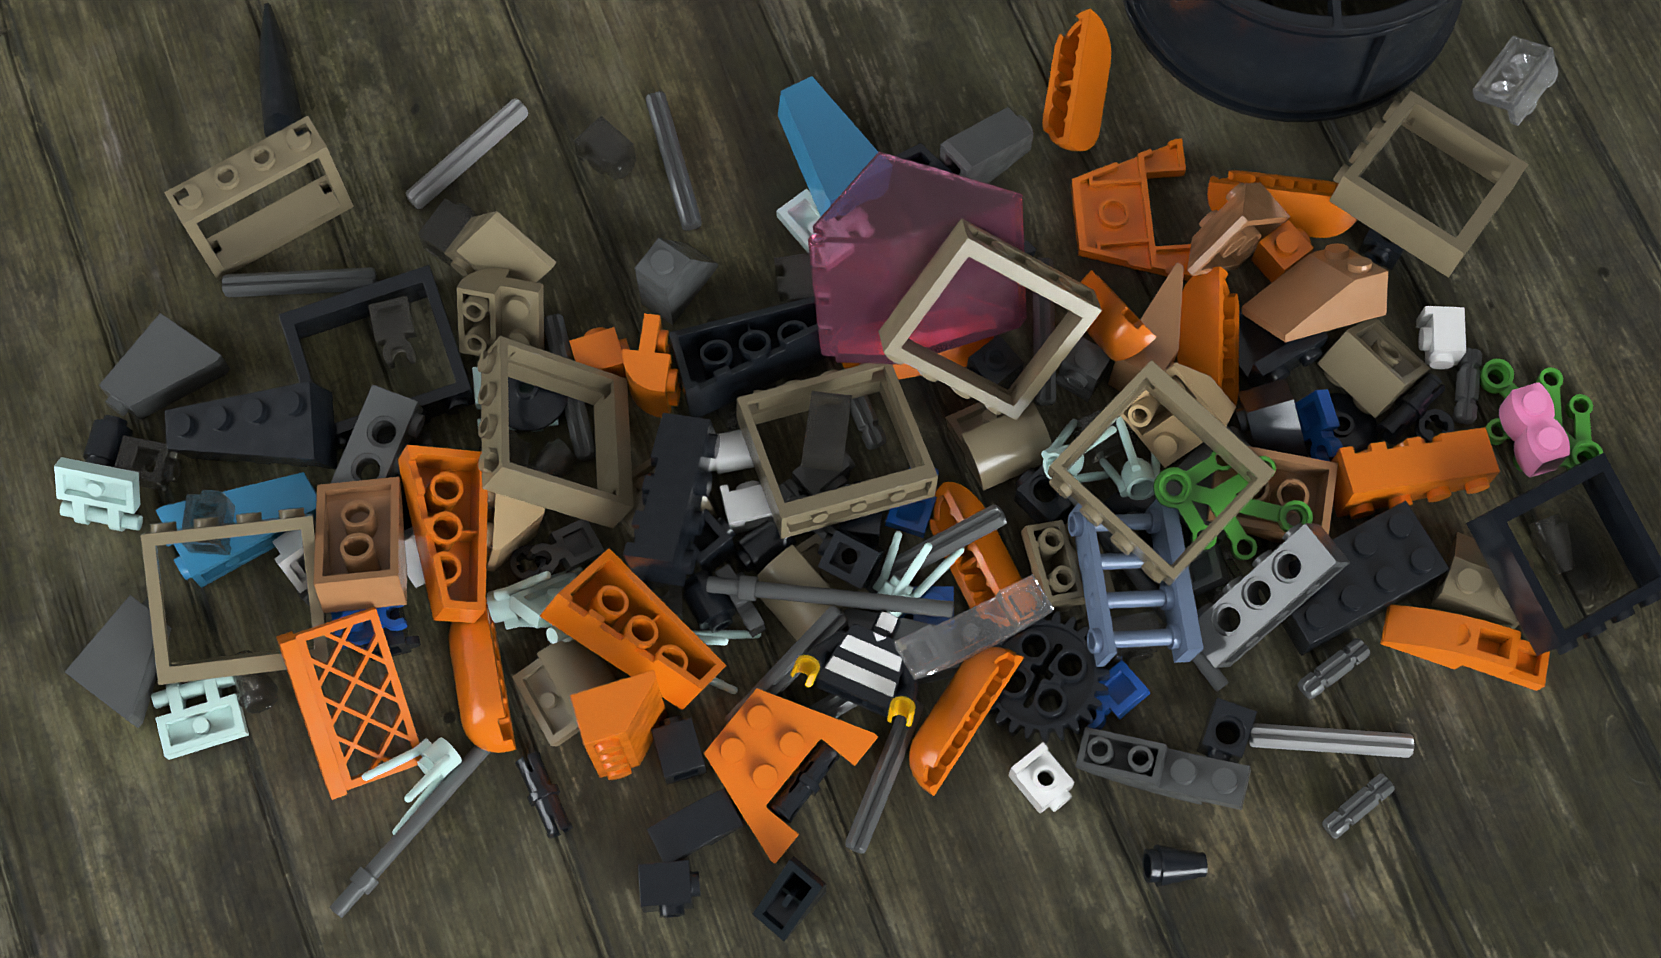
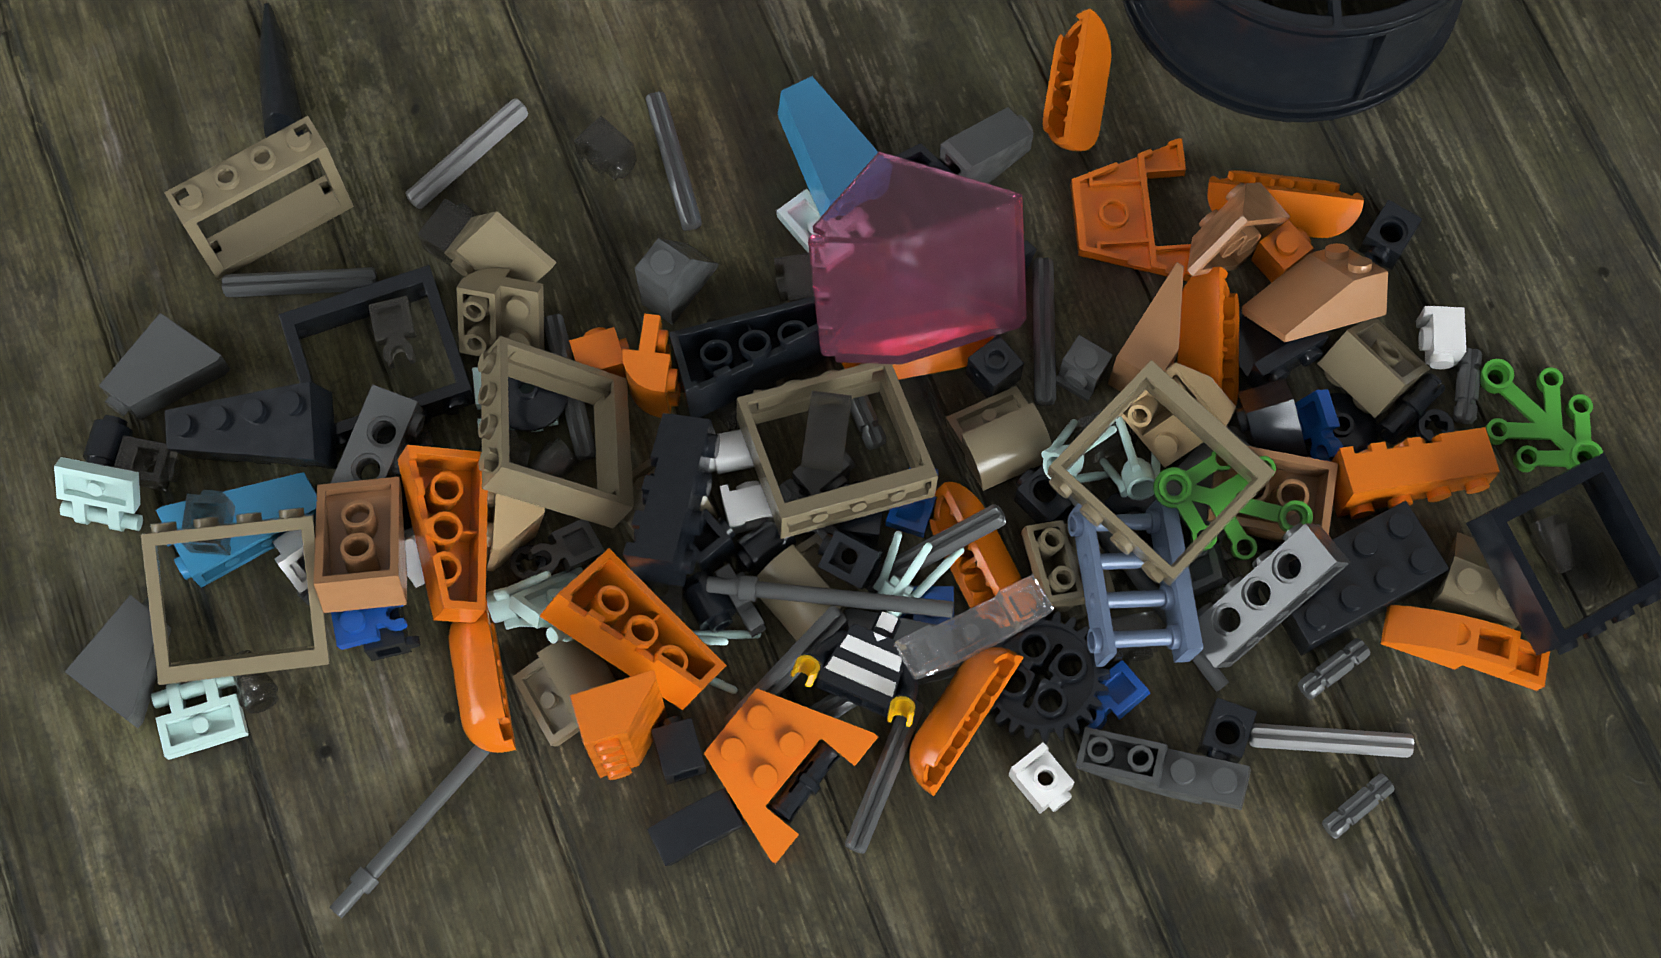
orange fence [276,607,422,800] -> none
light aqua plant [362,737,462,835] -> none
black pin [515,752,573,838] -> none
black brick [638,860,701,918] -> none
black slope [752,856,826,941] -> none
dark tan window [879,218,1102,420] -> none
orange brick [1080,270,1156,361] -> none
black cone [1142,844,1208,887] -> none
dark tan window [1329,91,1529,278] -> none
clear bracket [1472,36,1558,126] -> none
bright pink brick [1499,382,1570,478] -> none

